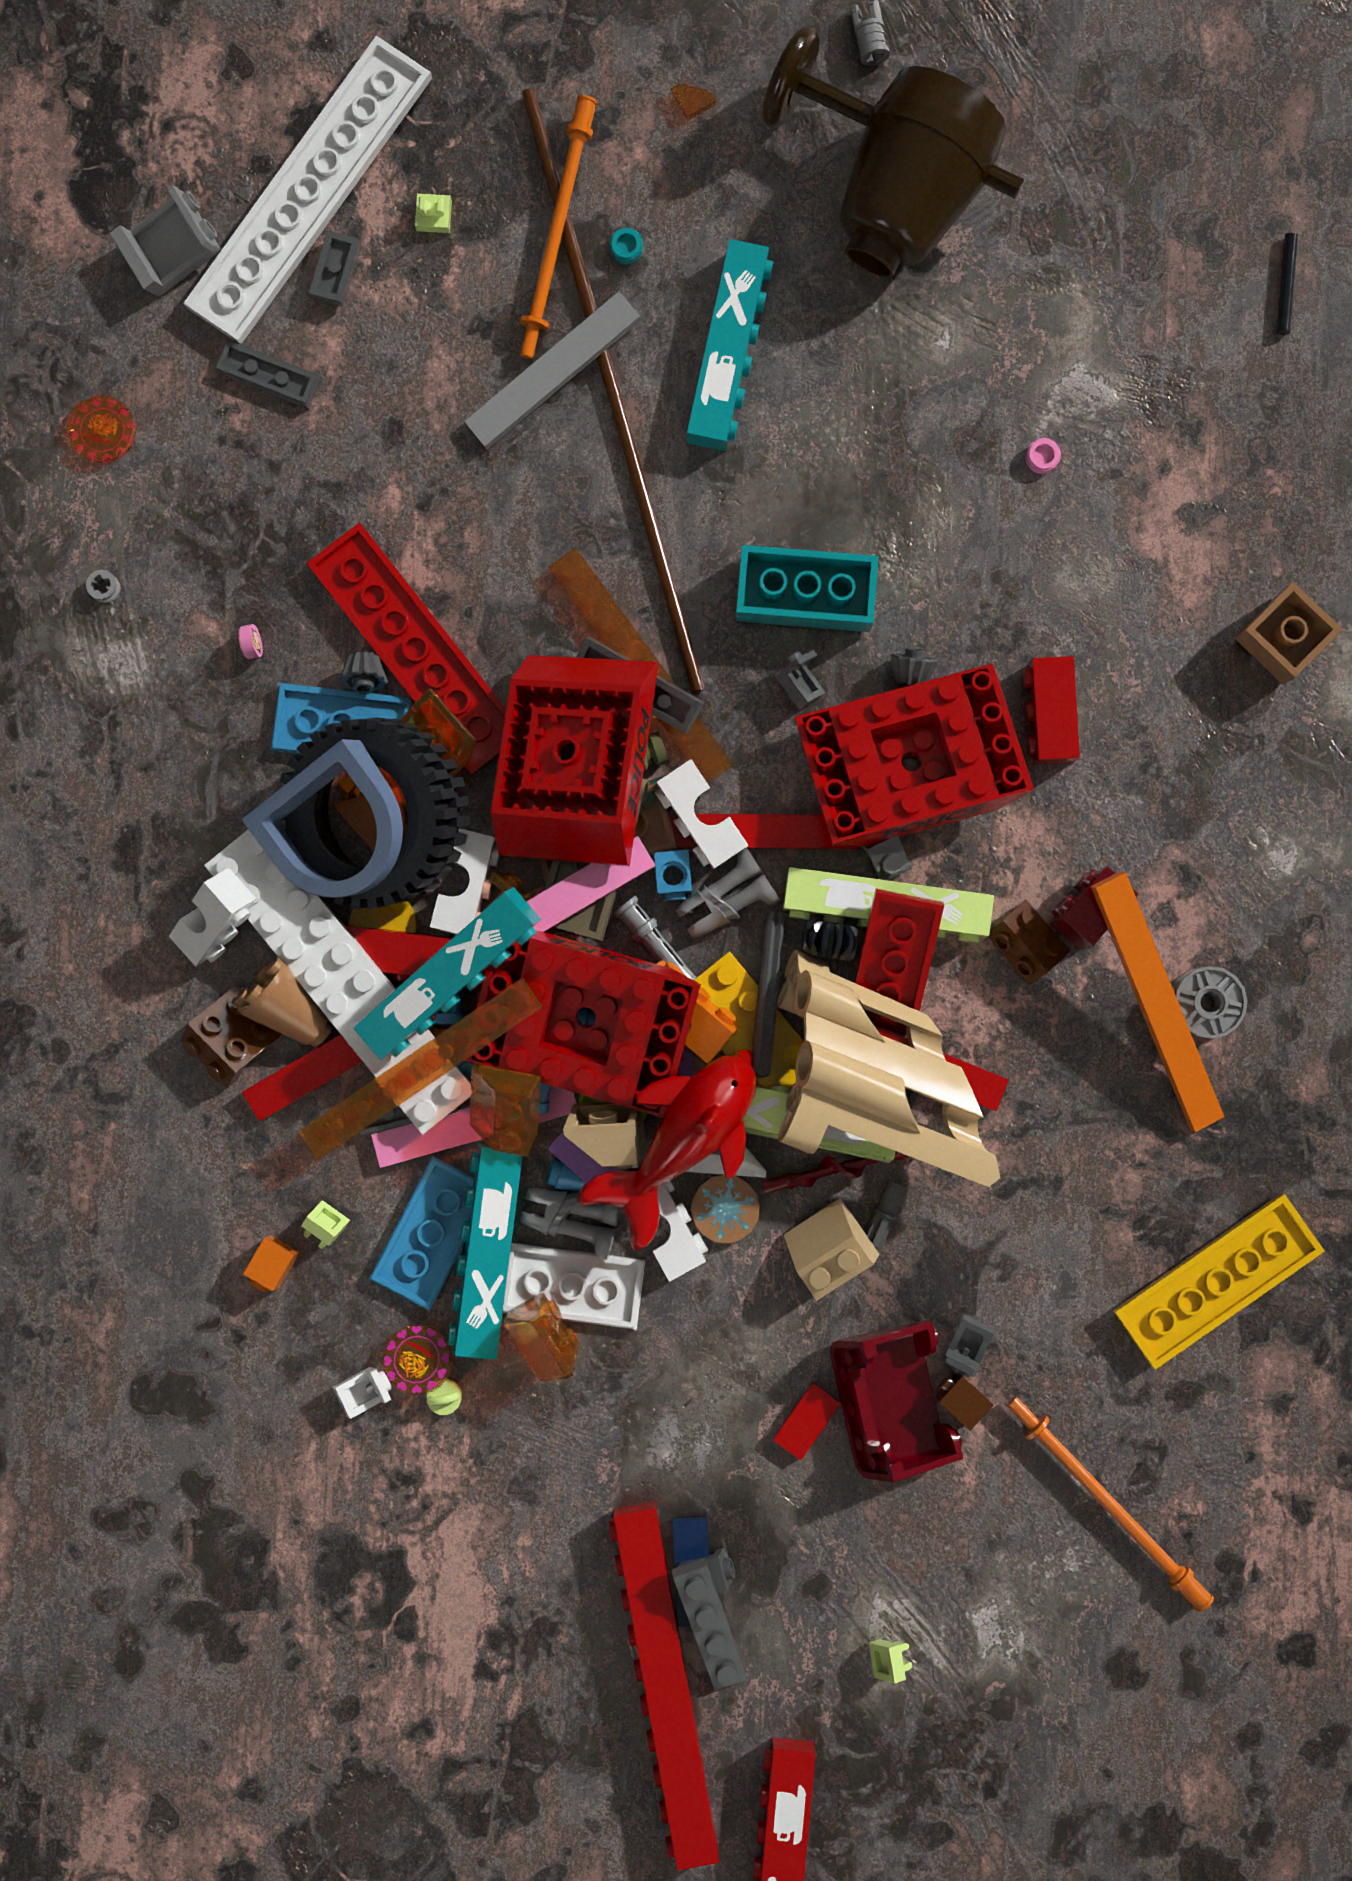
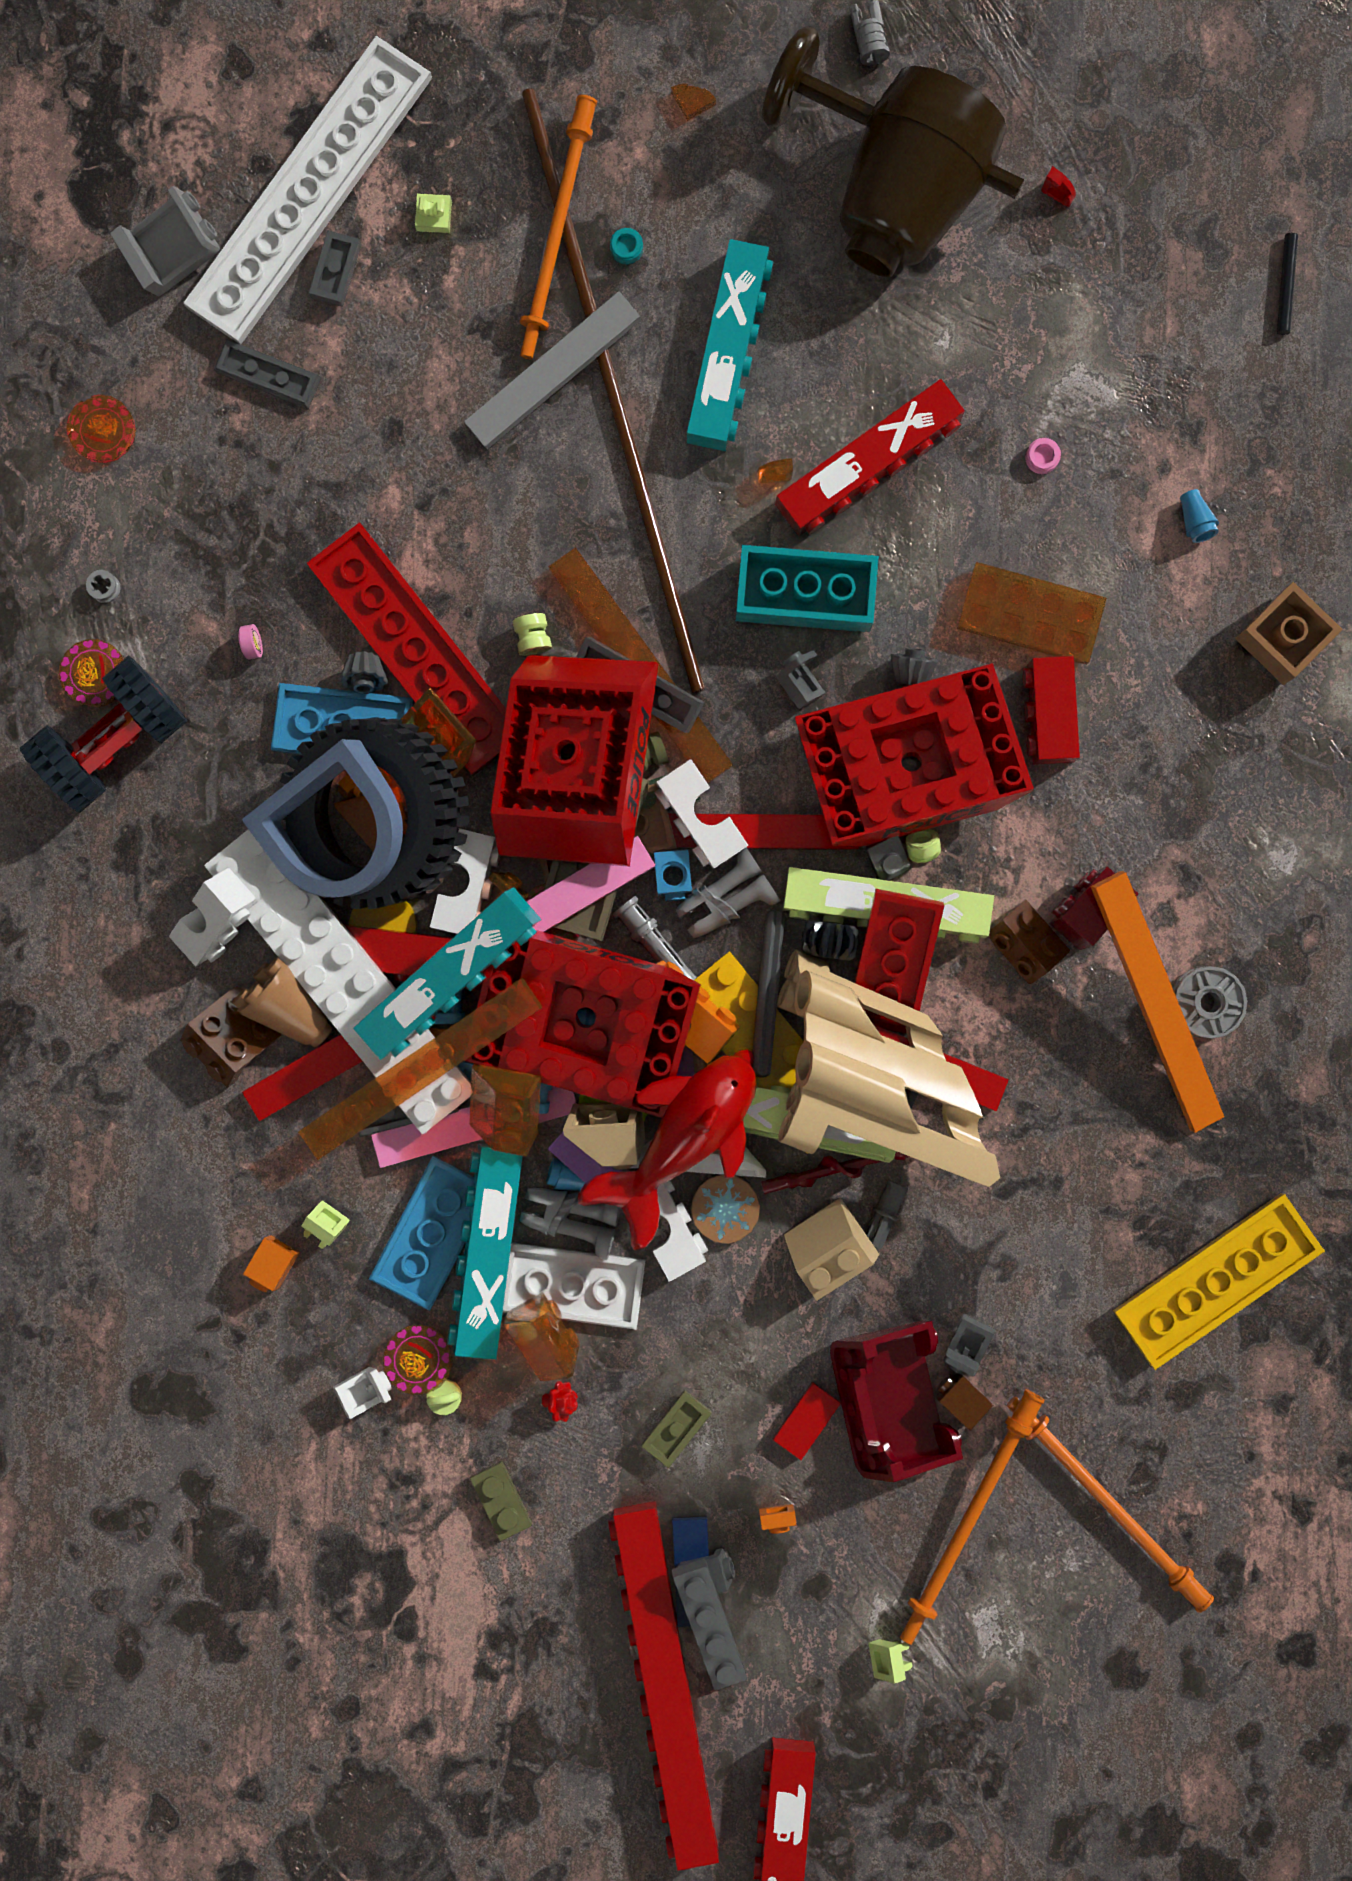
none -> black plate [20,655,187,813]
none -> clear orange tile [59,639,125,707]
none -> olive plate [470,1461,532,1542]
none -> yellowish green wheel [512,613,552,656]
none -> red plant [542,1381,578,1422]
none -> olive plate [641,1390,712,1468]
none -> clear orange tile [757,458,793,483]
none -> orange plate [759,1504,797,1534]
none -> red brick [775,379,965,537]
none -> orange bar [900,1389,1045,1645]
none -> yellowish green tile [905,829,941,863]
none -> clear orange plate [957,562,1107,665]
none -> red tile [1041,166,1076,207]
none -> dark azure cone [1180,489,1219,543]

